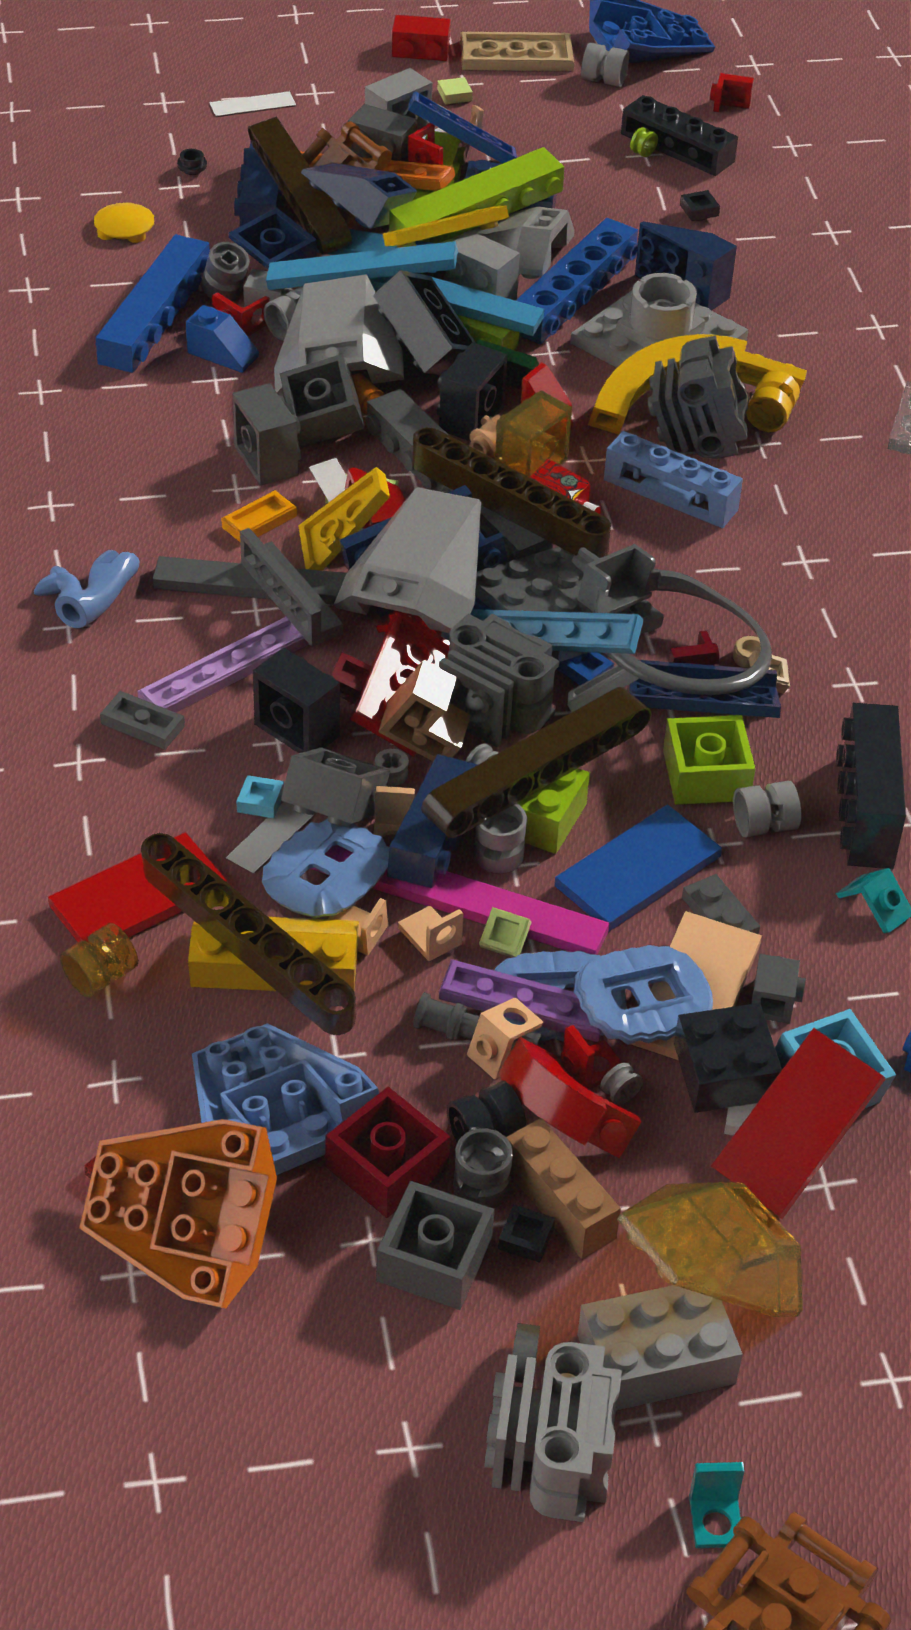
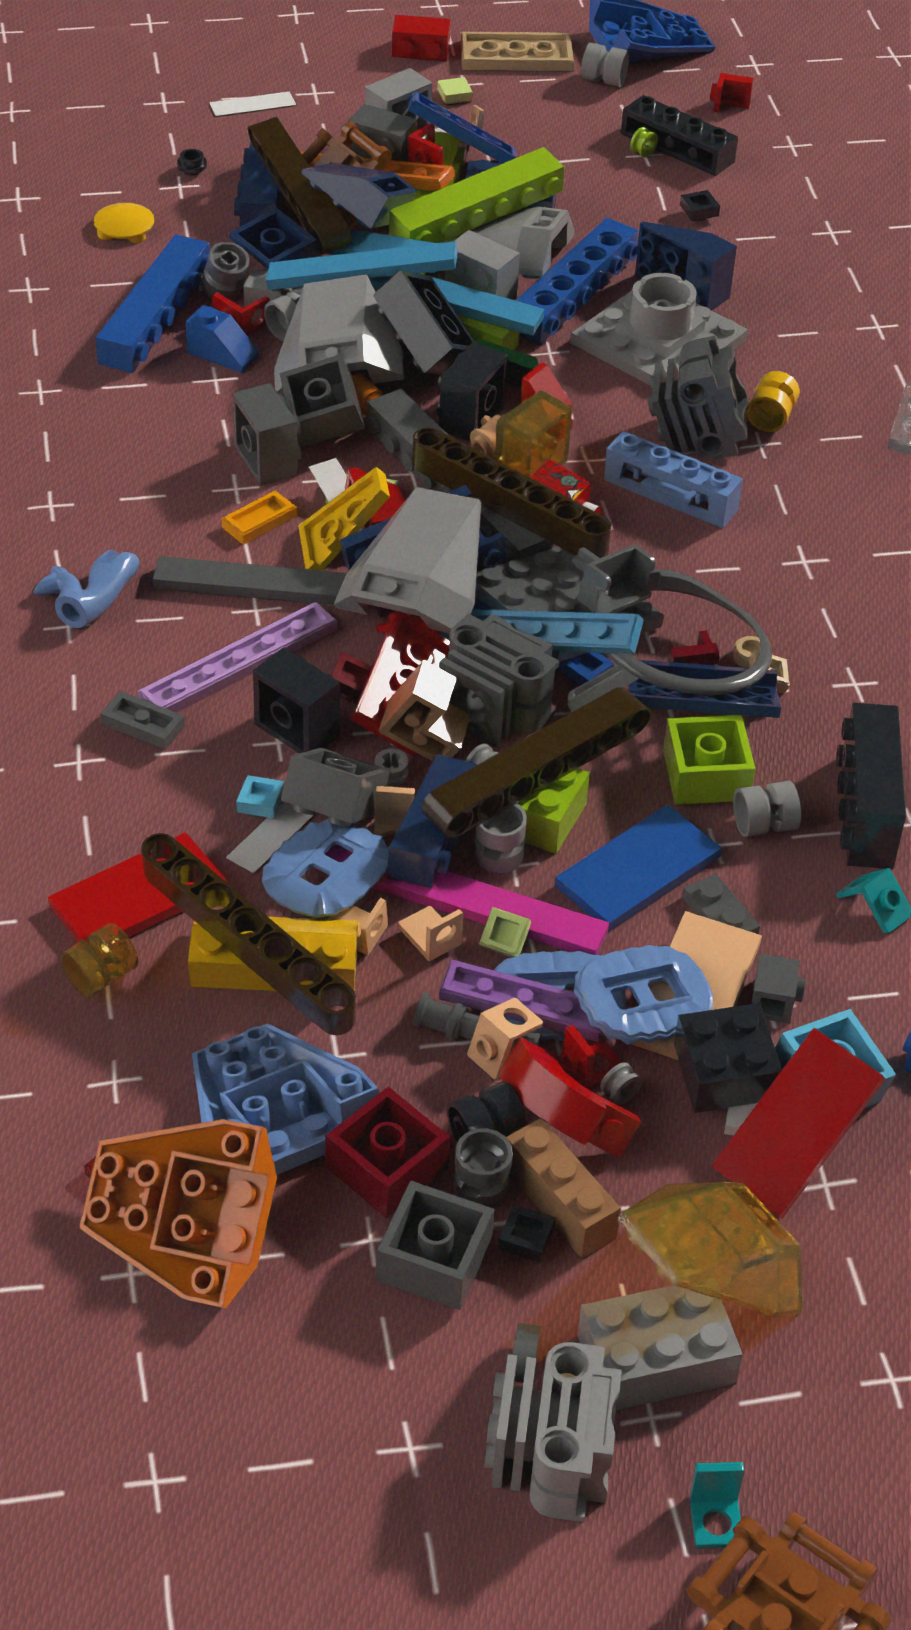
dark grey fence [240,528,343,647] -> none
yellow plate [383,205,509,248] -> none
yellow arch [588,334,807,435] -> none

